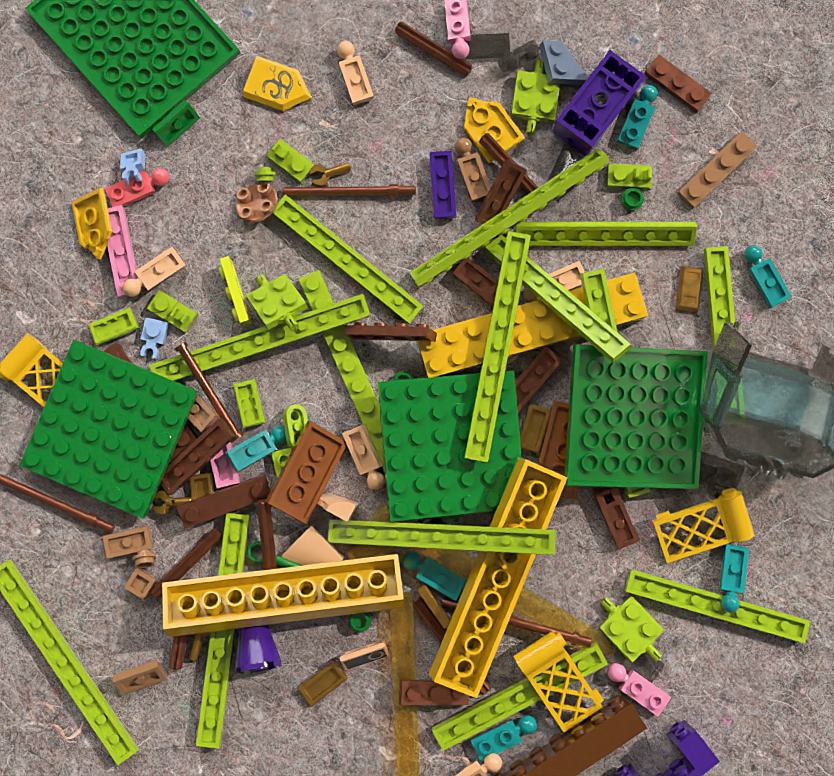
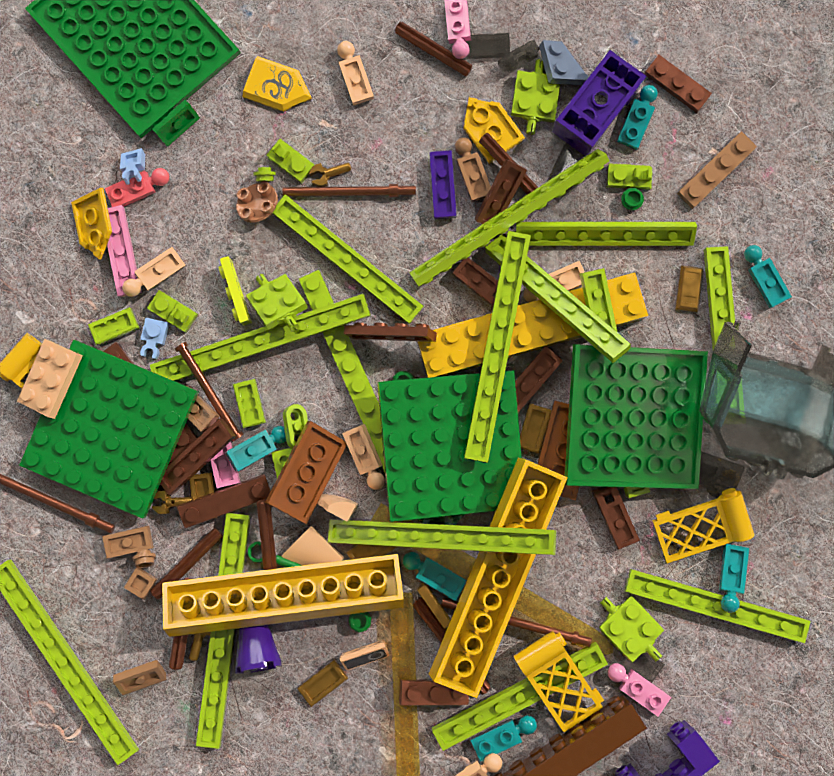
none -> light nougat plate [17,339,83,419]

